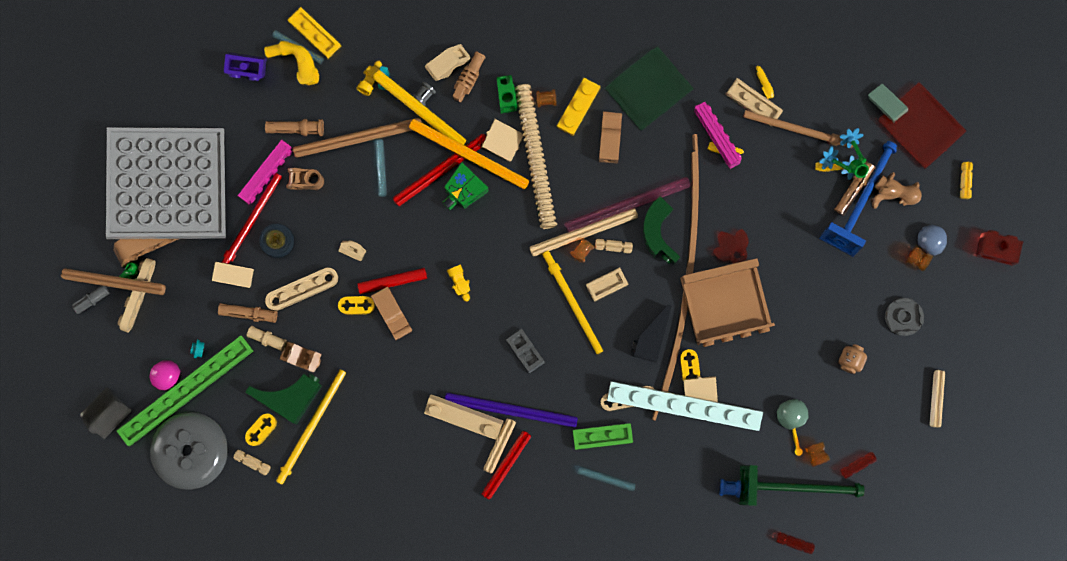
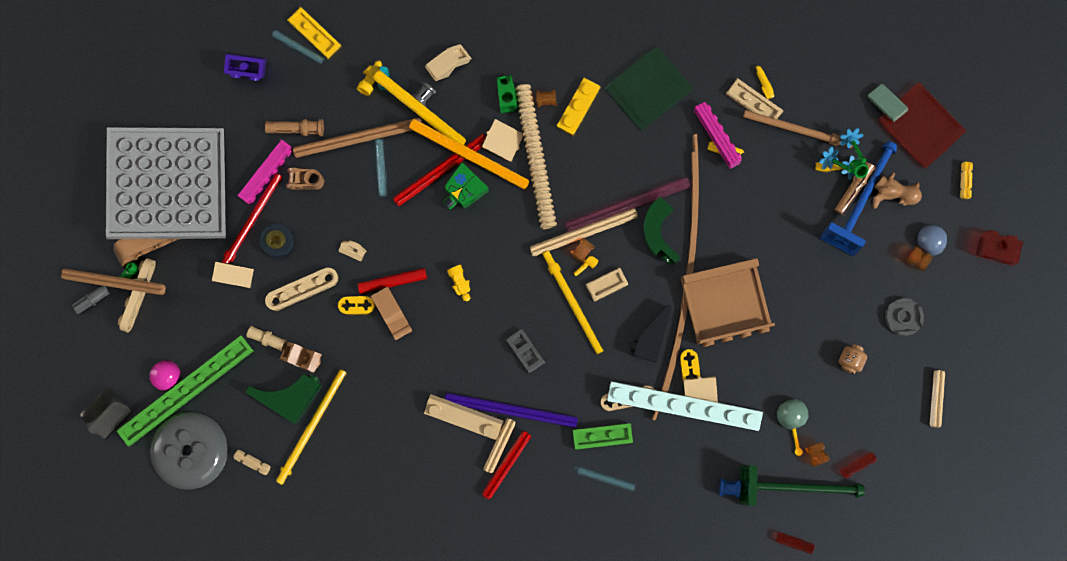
teal plate [190,339,205,359] -> none
medium nougat pin [218,303,278,323] -> none
yellow beam [245,414,277,446] -> none
yellow piece [264,41,319,85] -> none
medium nougat hinge [453,52,486,103] -> none
tan axle [595,239,633,253] -> none
medium nougat piece [599,112,622,164] -> none
clear red plate [713,229,749,264] -> none
none -> yellow hand [573,256,599,276]

